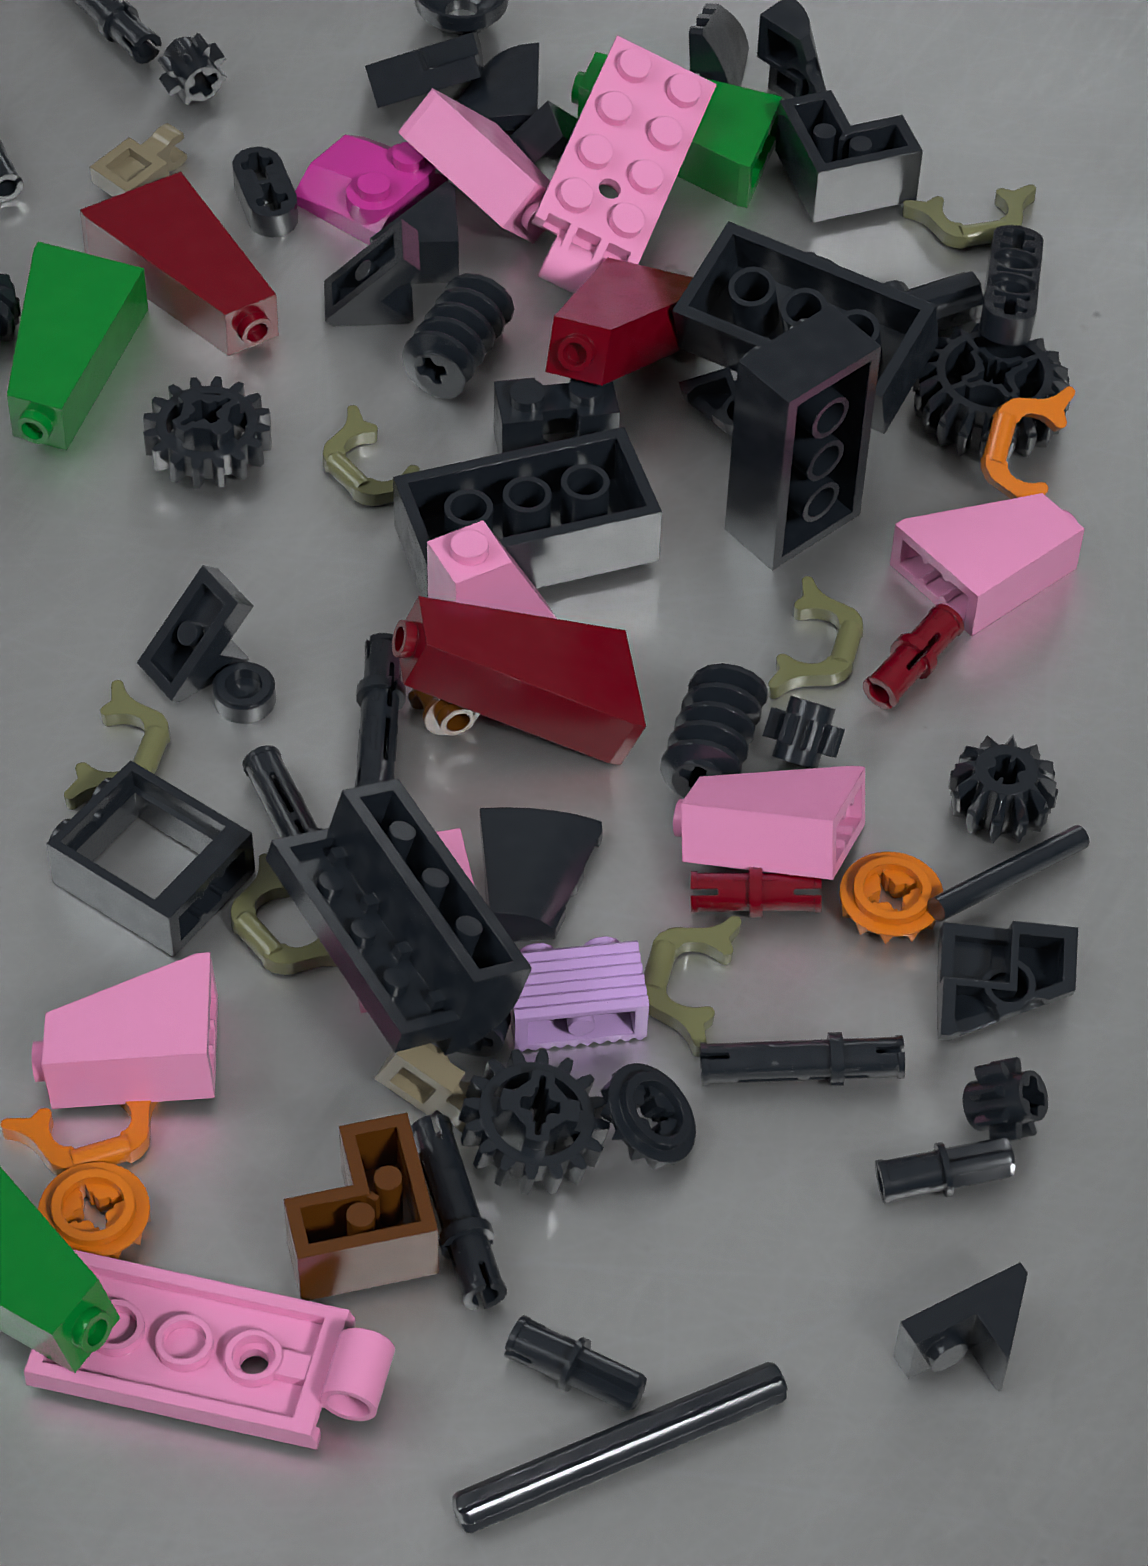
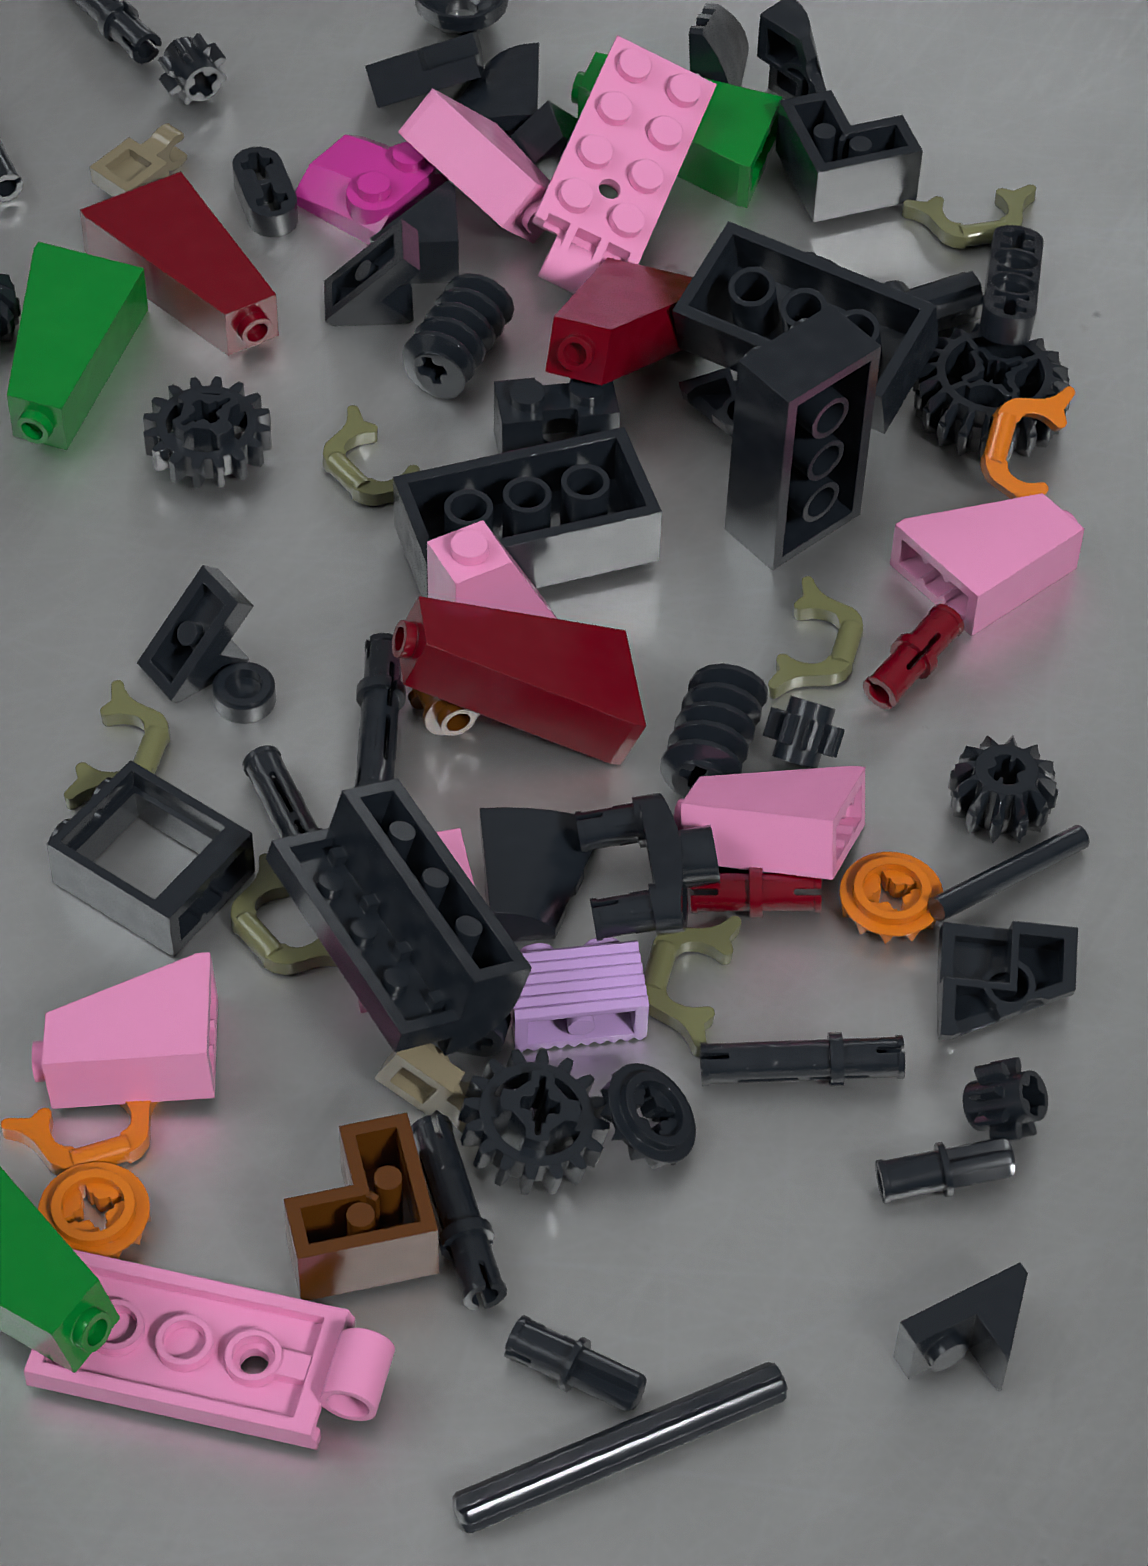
none -> black connector [575,793,720,941]

